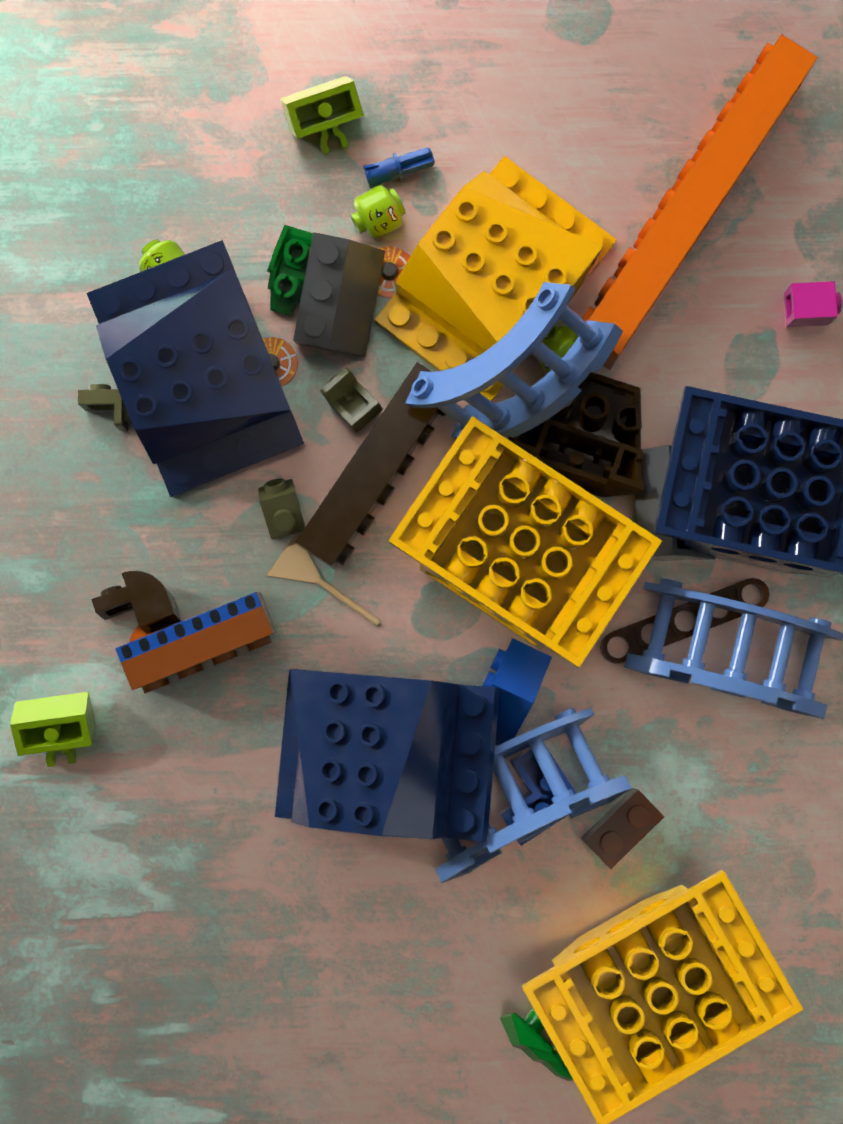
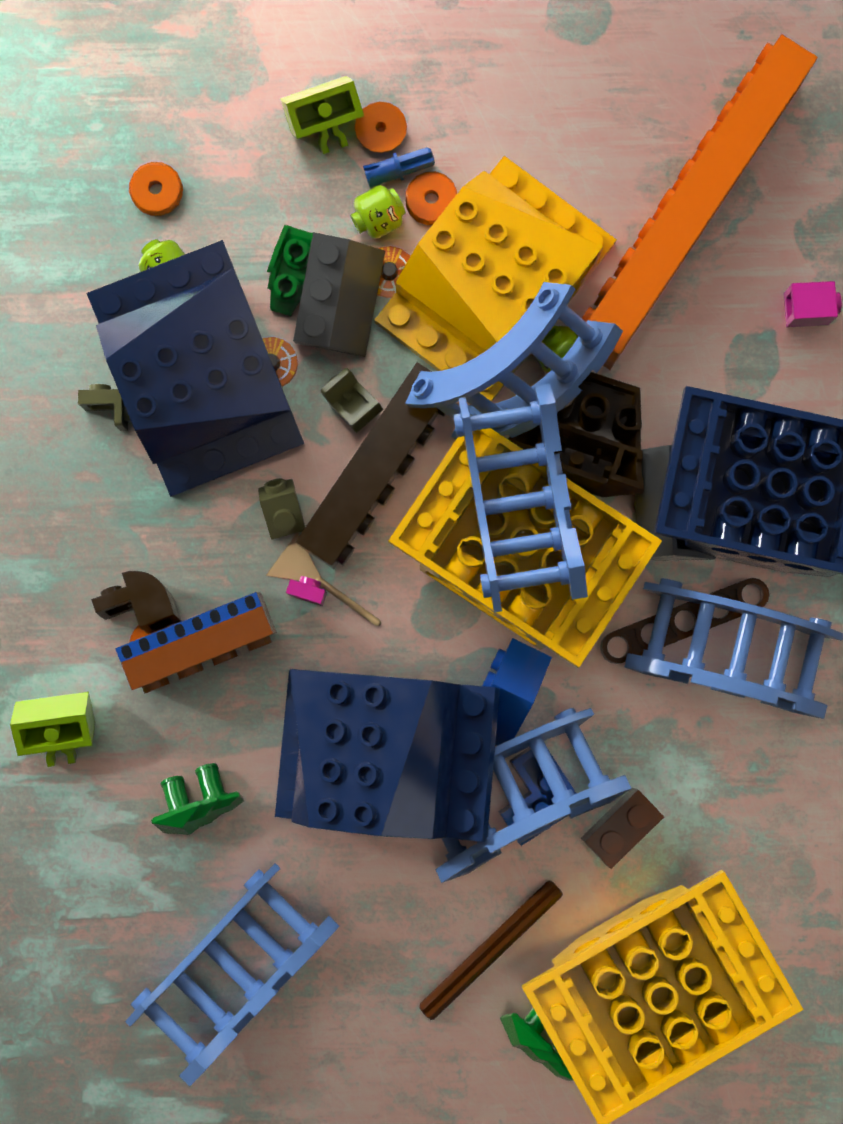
none -> medium blue fence [125,863,339,1087]
none -> orange piece [129,162,183,216]
none -> green connector [151,763,244,835]
none -> dark pink plate [286,576,327,606]
none -> orange piece [354,101,407,153]
none -> orange piece [405,171,457,225]
none -> reddish brown axle [419,881,563,1020]
none -> medium blue fence [453,383,588,612]

